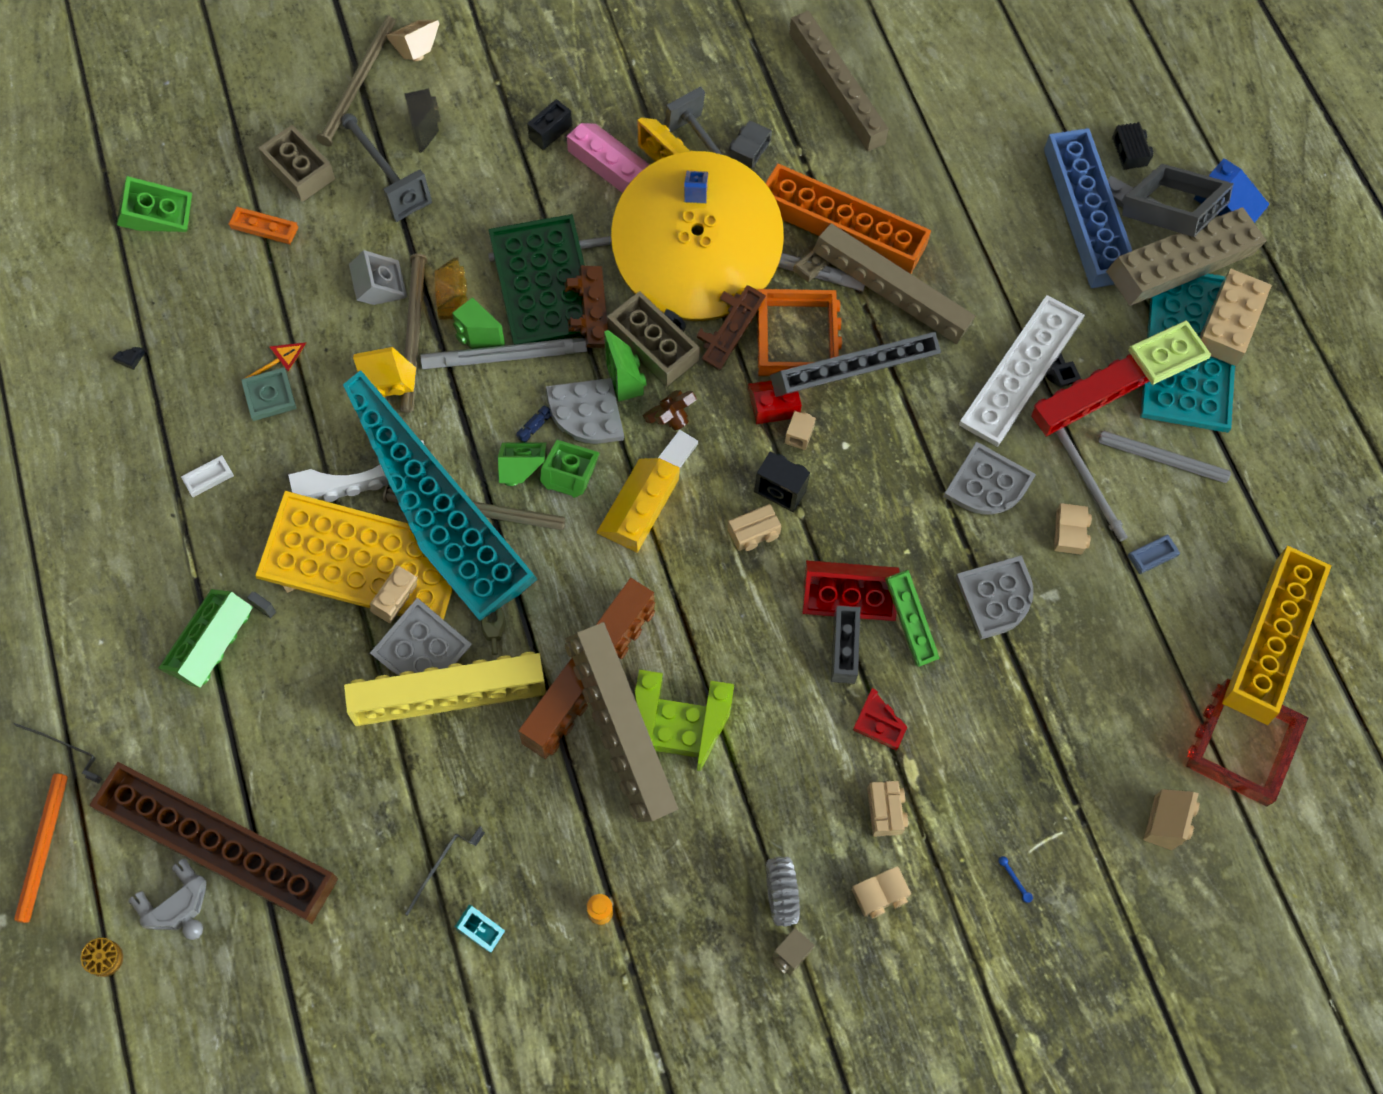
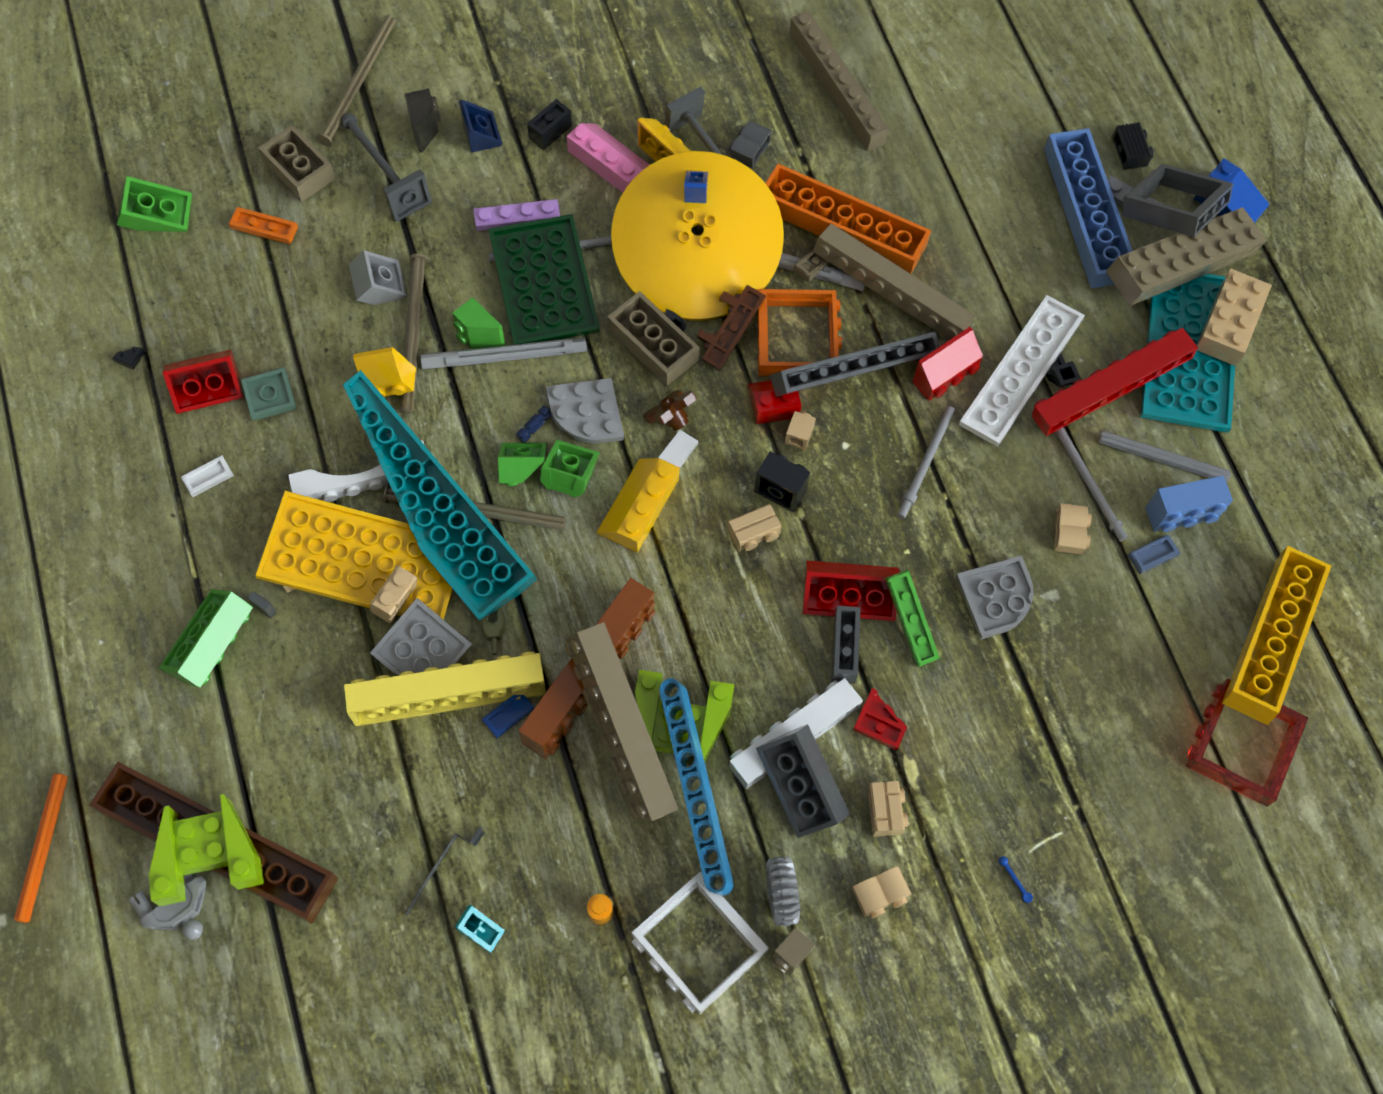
dark grey piece [14,723,103,784] -> none
pearl gold wheel [80,938,124,977] -> none
piece [243,342,307,379] -> none
tan slope [386,20,439,62] -> none
clear yellow slope [435,257,468,320] -> none
reddish brown hinge [565,265,608,348] -> none
bright green slope [604,330,647,402] -> none
light grey plate [943,442,1036,514] -> none
yellowish green tile [1128,320,1211,385] -> none
tan slope [1143,789,1200,850] -> none
none -> lime wedge [149,794,264,906]
none -> red slope [162,349,243,414]
none -> dark blue slope [459,99,502,153]
none -> lavender plate [474,199,560,231]
none -> blue tile [482,694,535,738]
none -> white window [632,871,769,1015]
none -> dark azure beam [659,678,734,896]
none -> white brick [729,678,863,790]
none -> dark grey slope [756,724,850,838]
none -> light grey bar [897,406,955,520]
none -> slope [912,327,983,401]
none -> medium blue brick [1145,476,1233,532]

